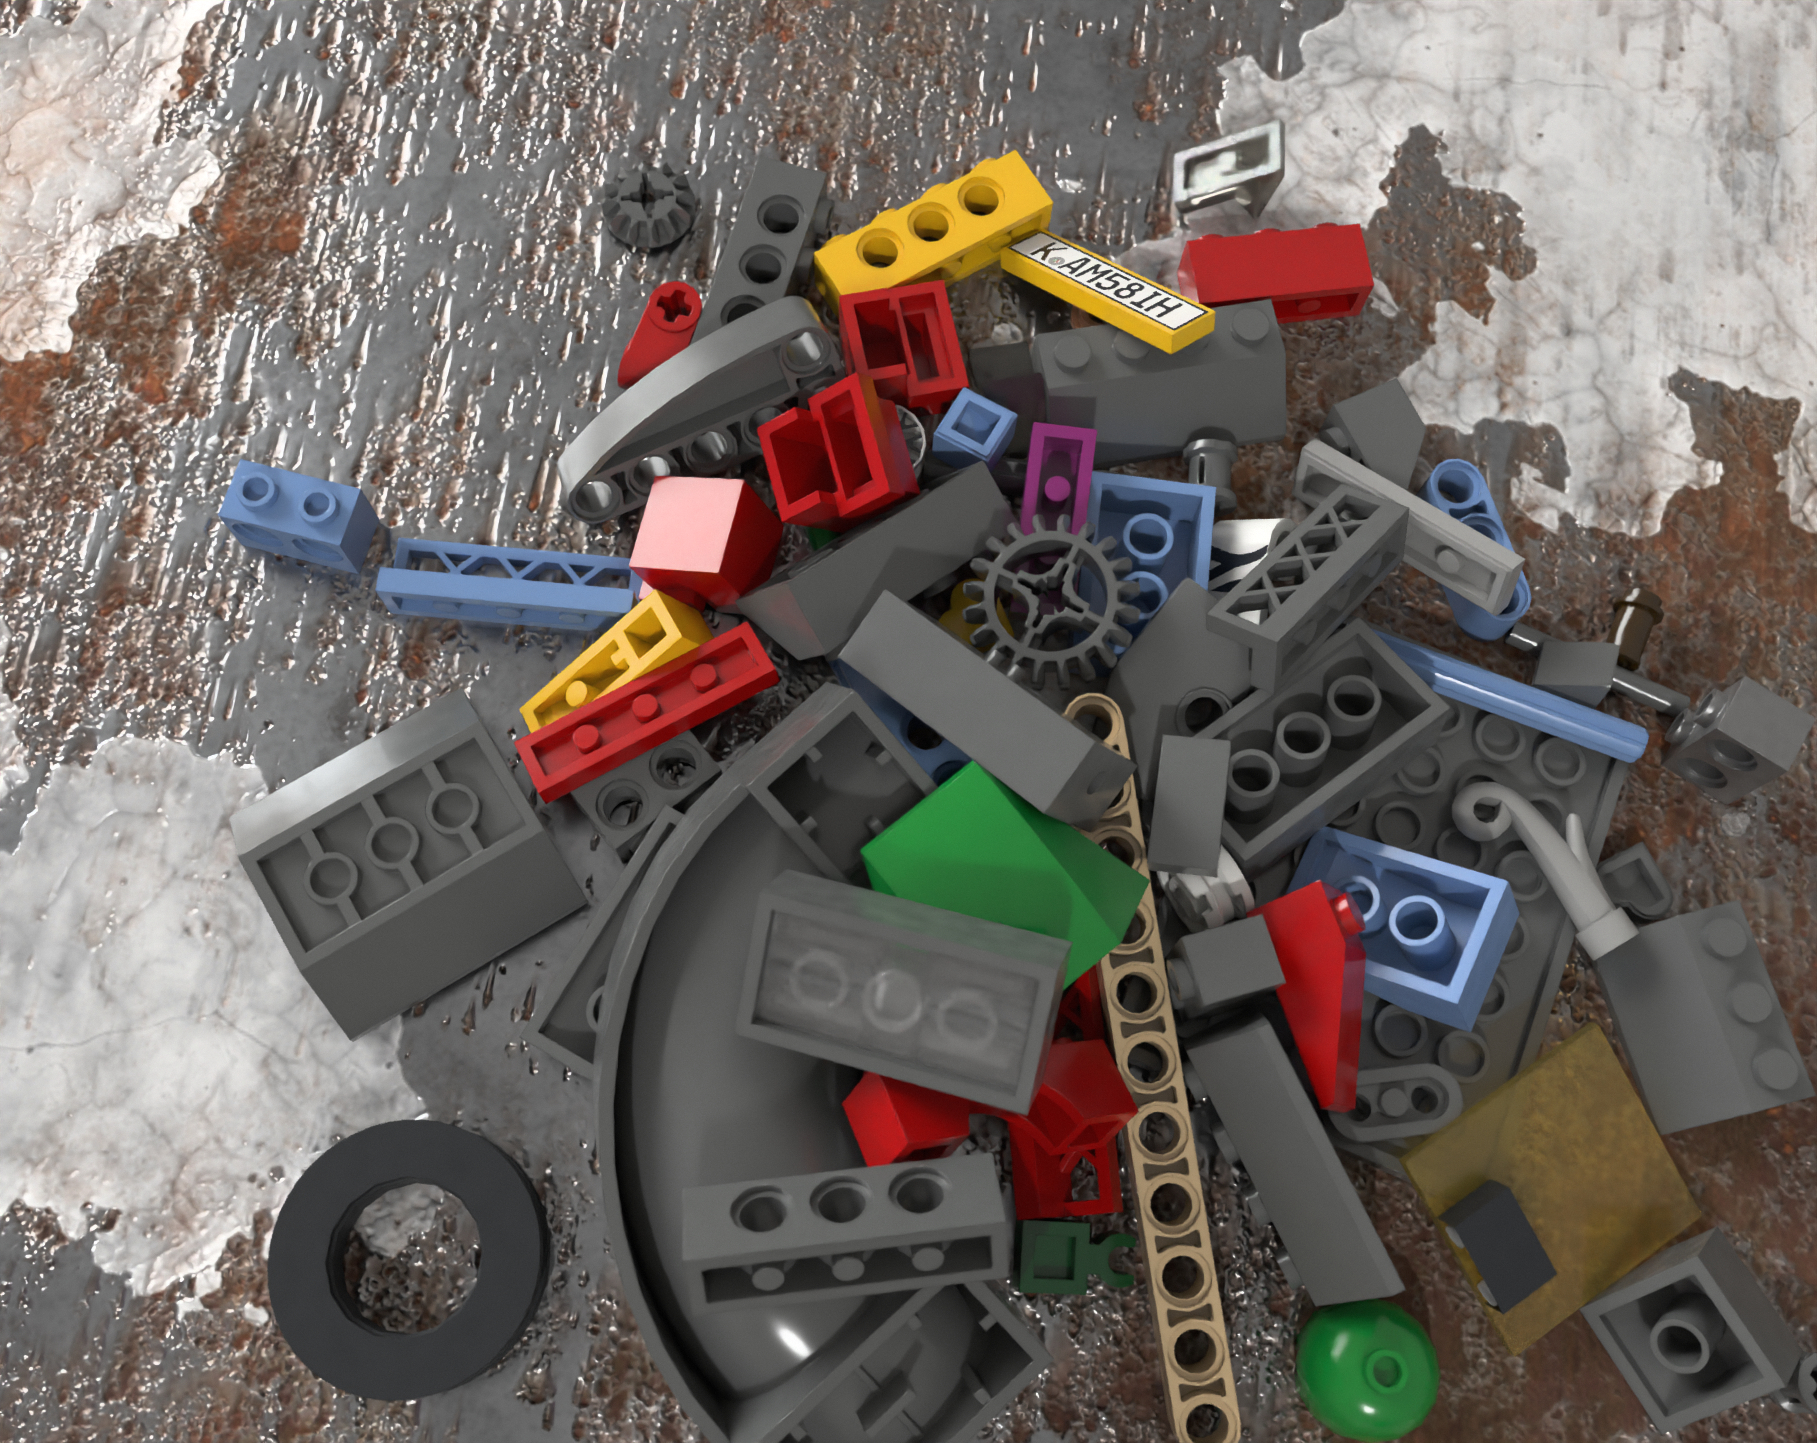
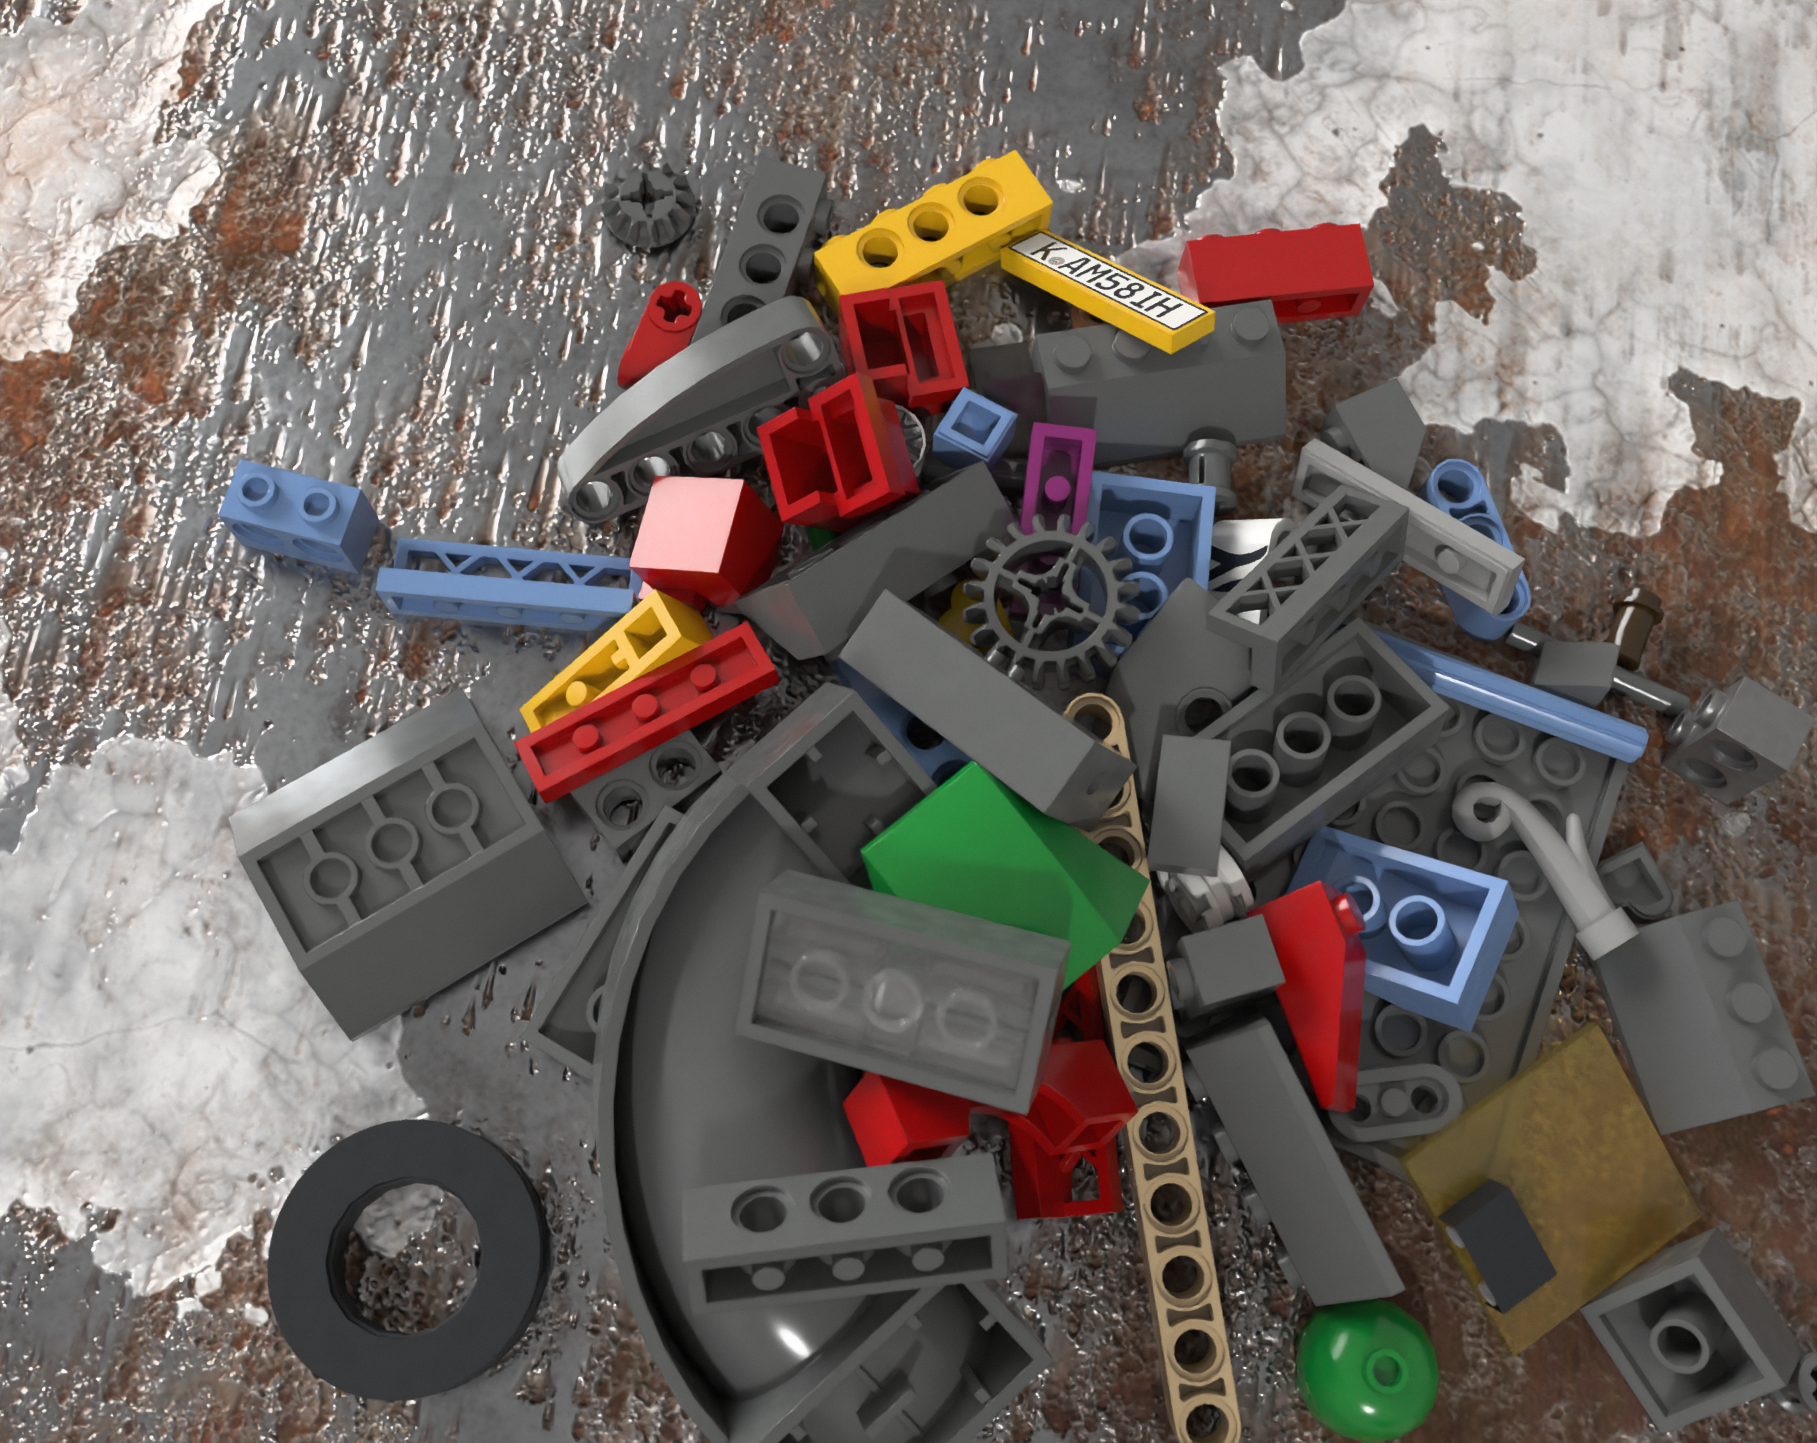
dark green plate [1012,1217,1136,1295] -> none
clear smoke slope [1173,119,1285,219] -> none

